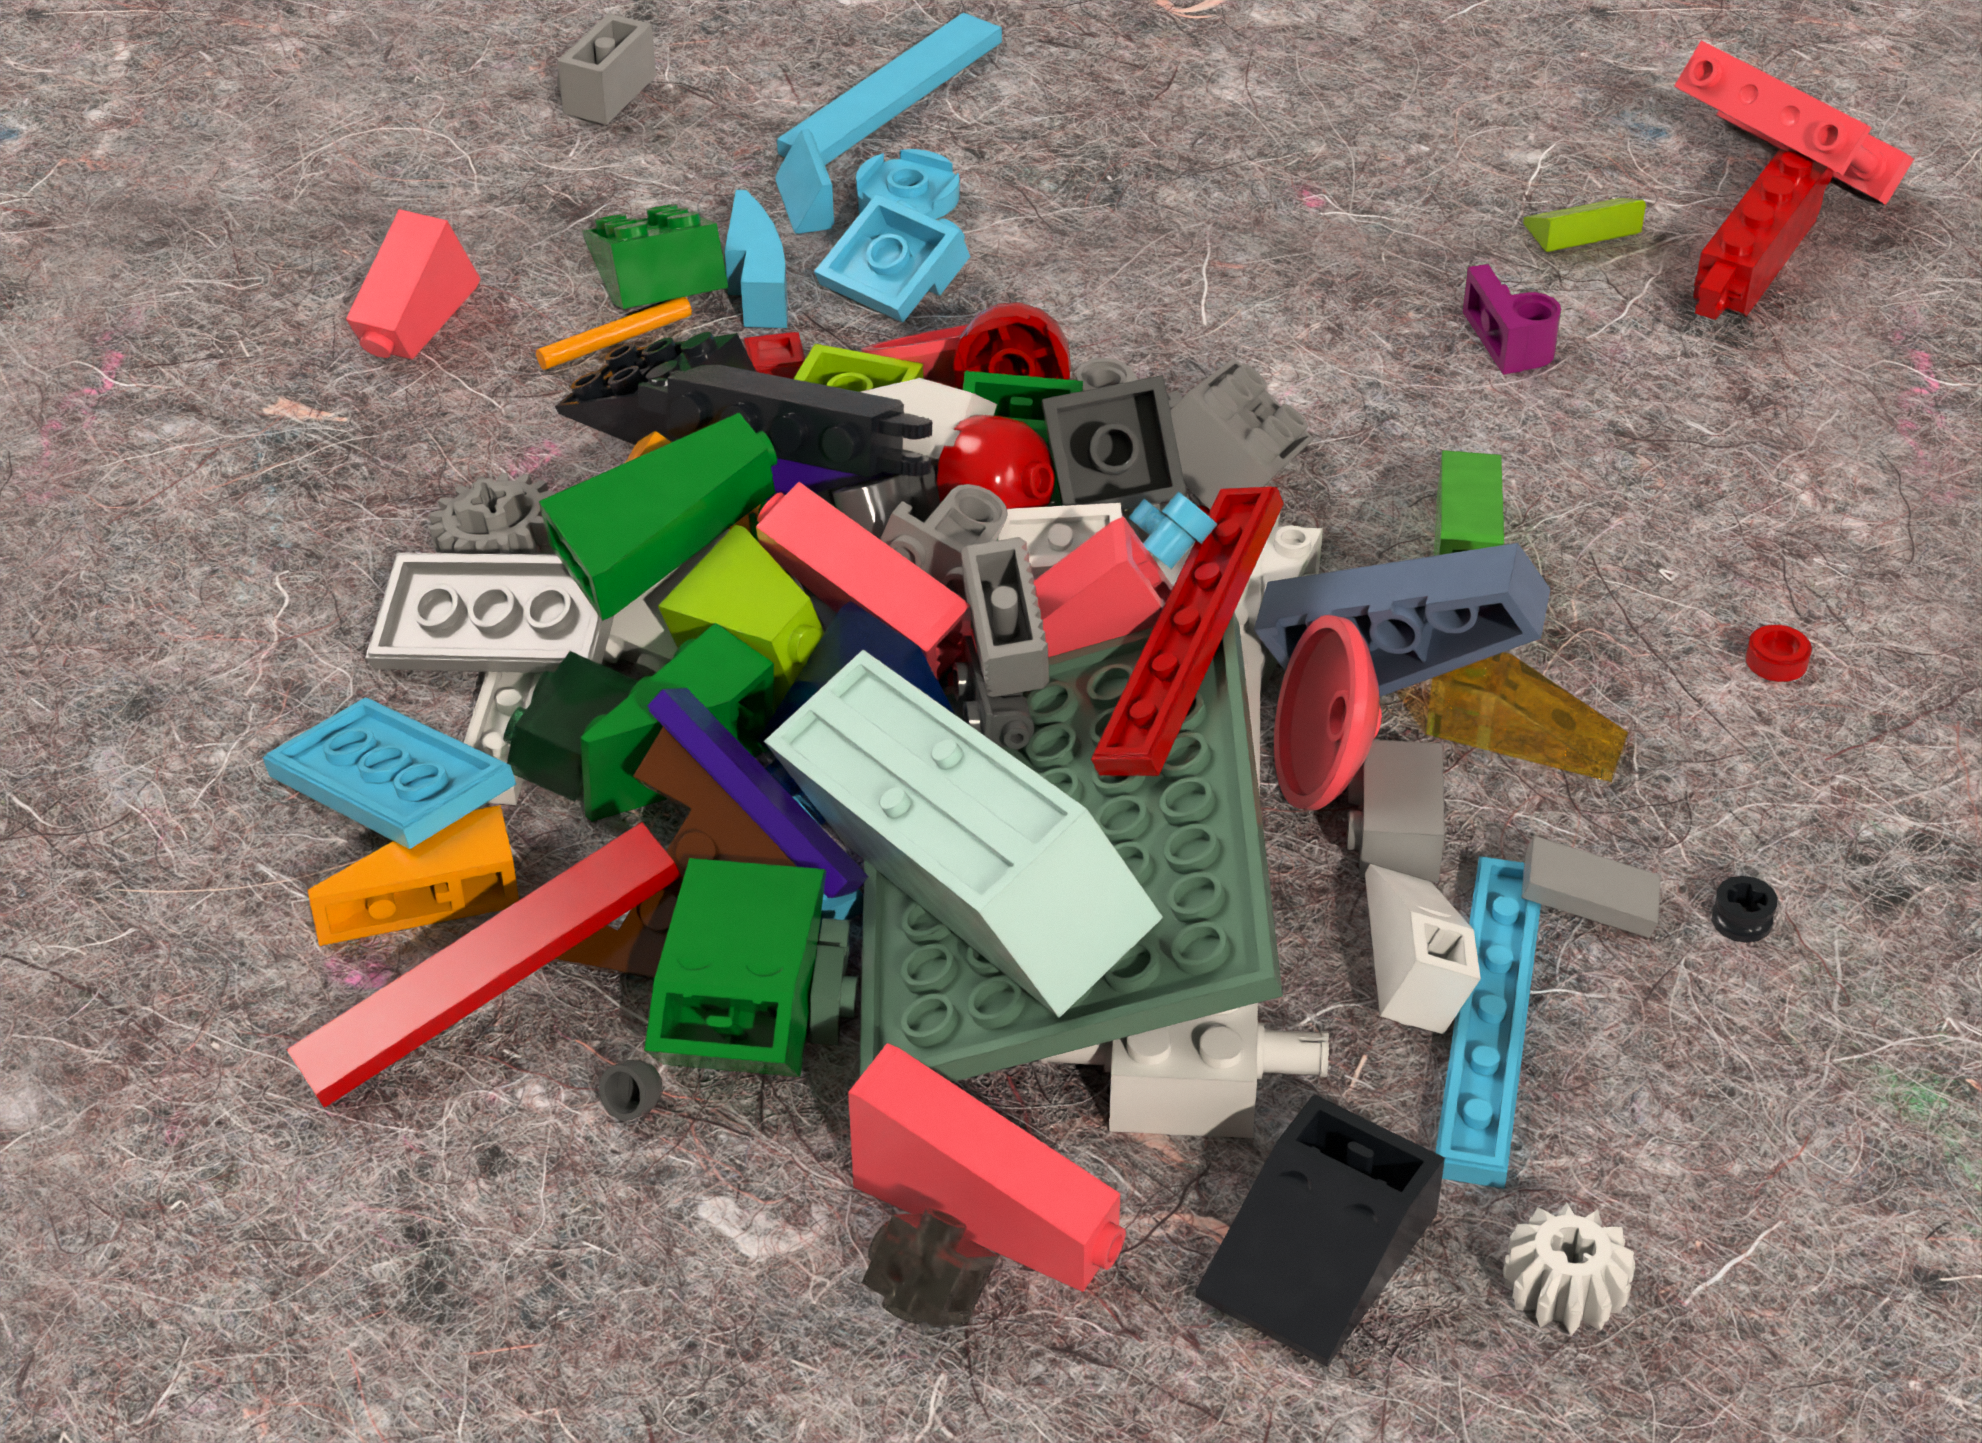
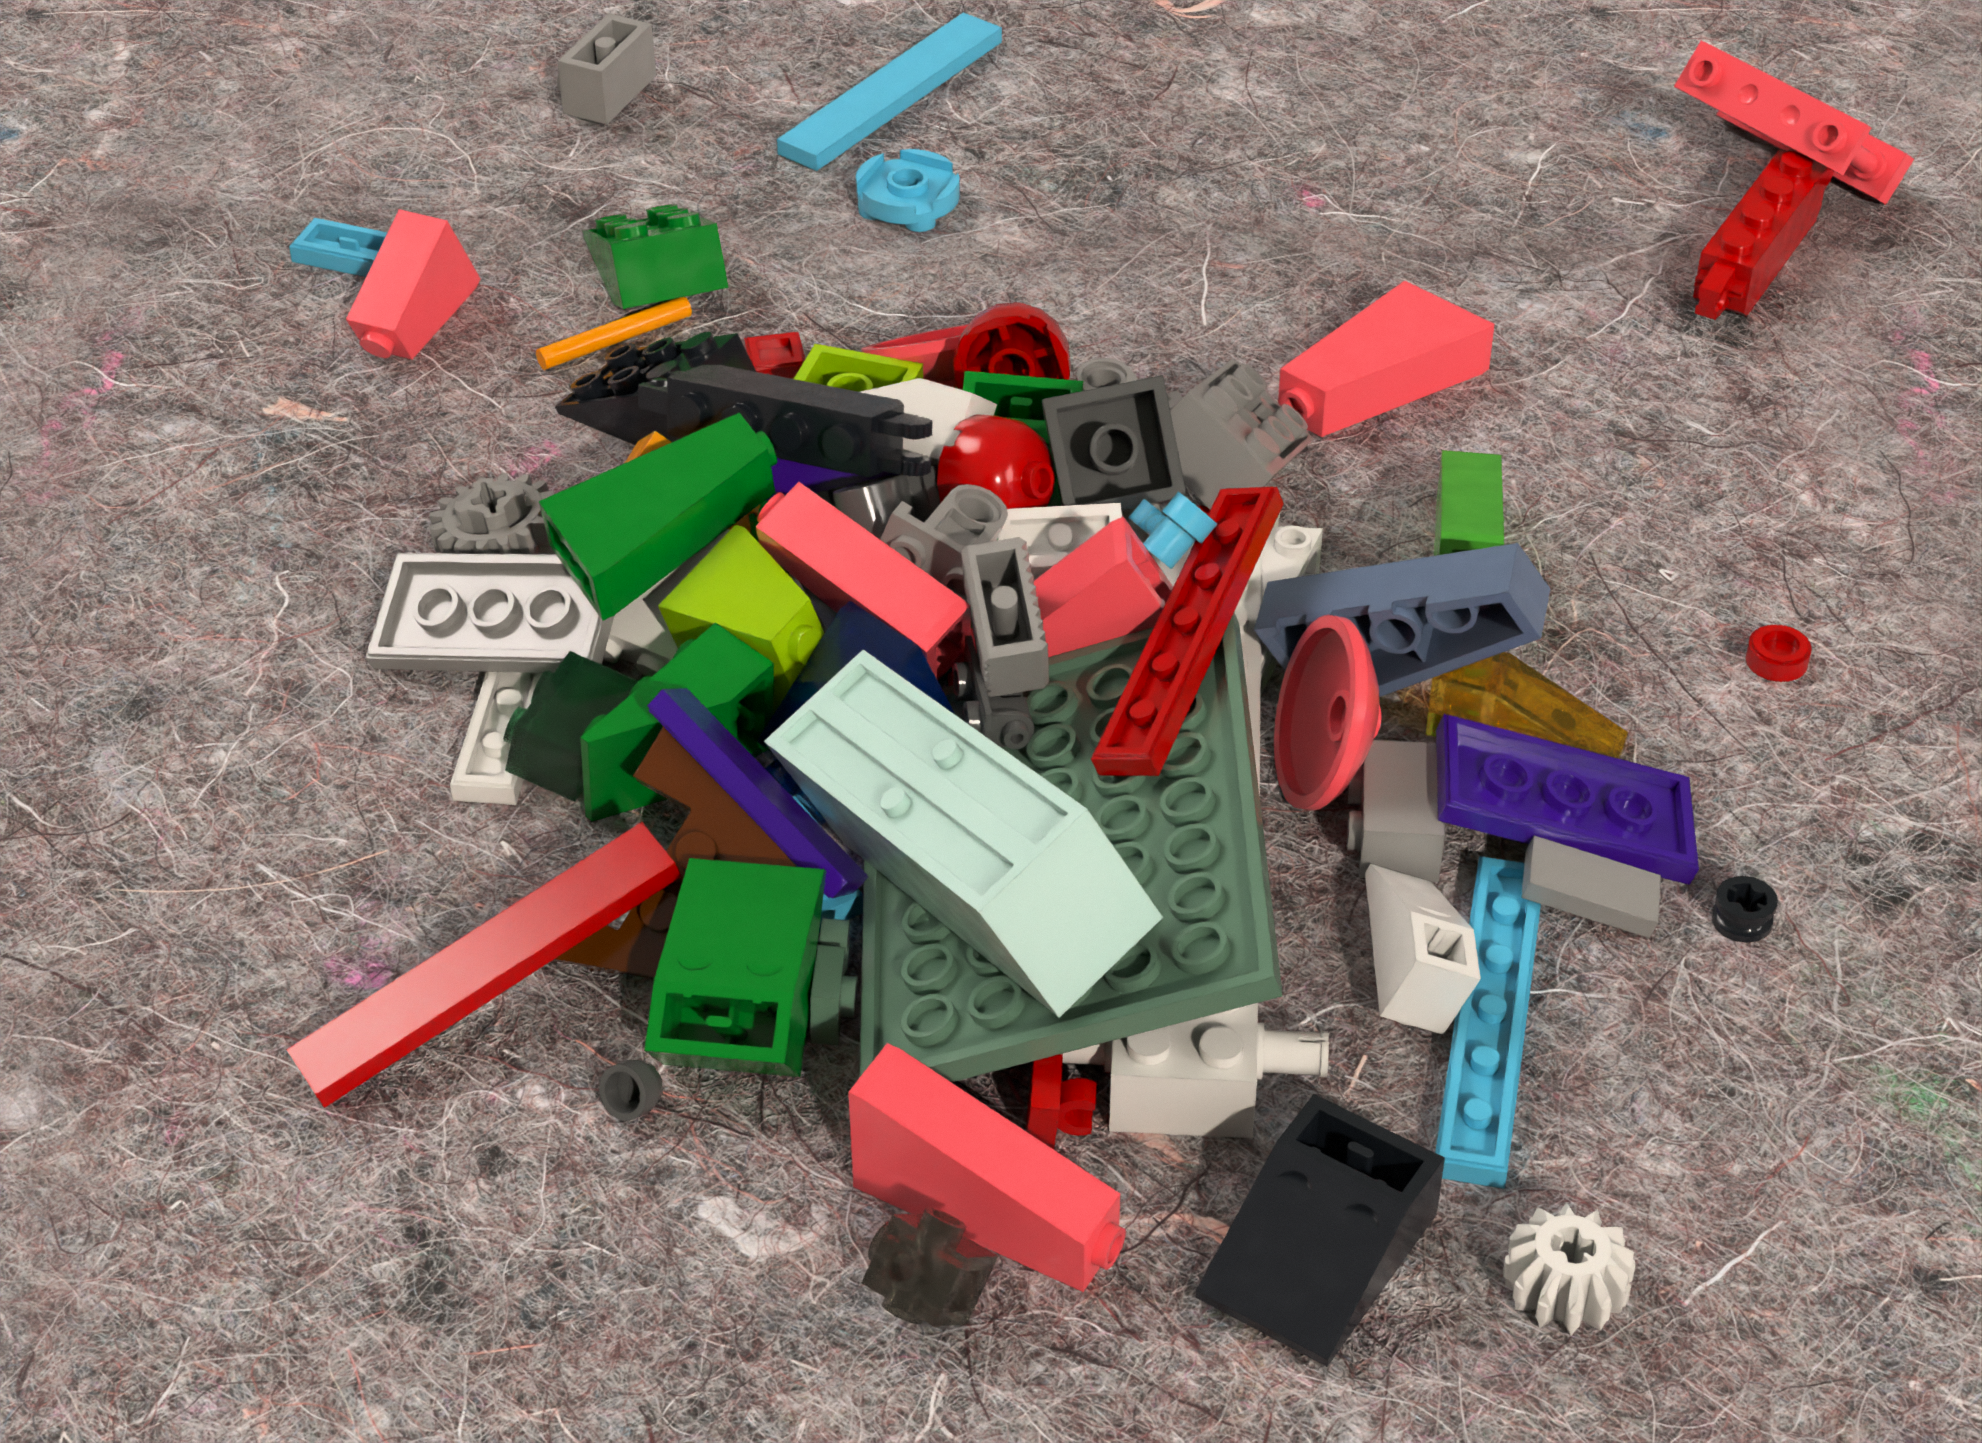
medium azure tile [262,697,516,849] -> none
light orange slope [308,805,519,946] -> none
medium azure slope [725,190,788,328] -> none
medium azure slope [775,129,834,234] -> none
medium azure plate [814,193,971,323] -> none
magenta plate [1463,264,1562,375] -> none
lime slope [1523,198,1646,252] -> none
none -> medium azure tile [289,218,388,277]
none -> red tile [1026,1054,1097,1149]
none -> coral slope [1278,281,1495,437]
none -> dark purple tile [1436,714,1699,885]

